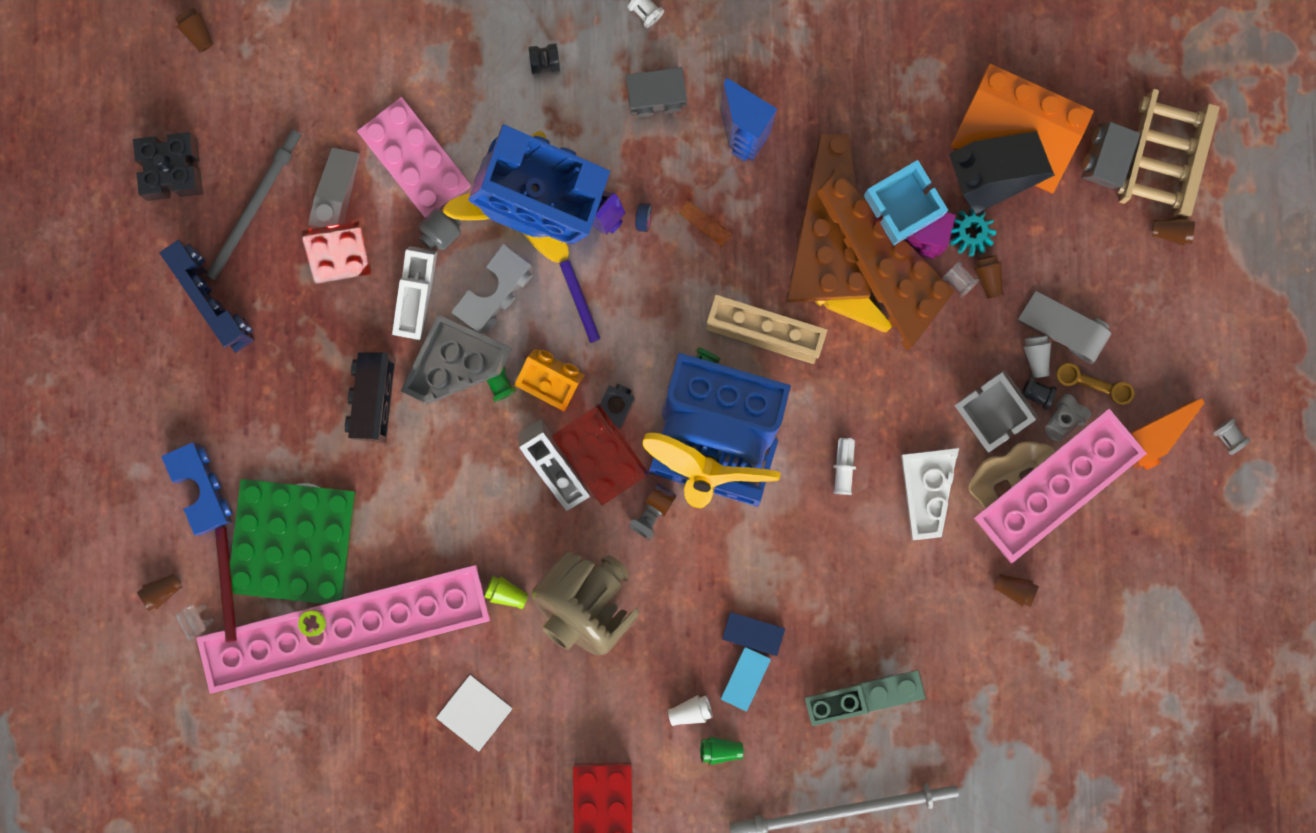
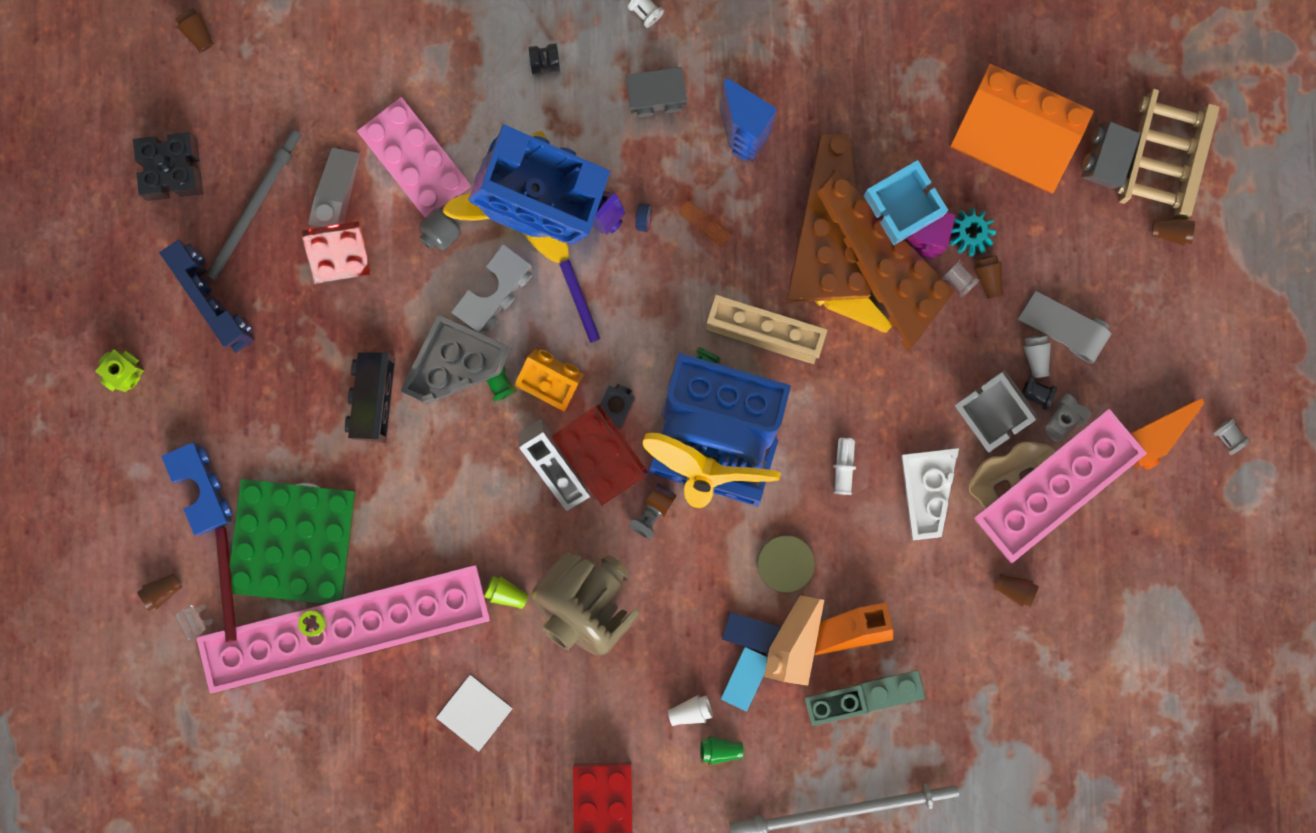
white slope [392,246,438,340] -> none
black slope [949,131,1055,214] -> none
pearl gold bar [1056,363,1135,405] -> none
none -> lime brick [95,349,144,392]
none -> olive tile [757,536,815,593]
none -> light nougat slope [764,595,824,685]
none -> orange slope [814,602,893,656]

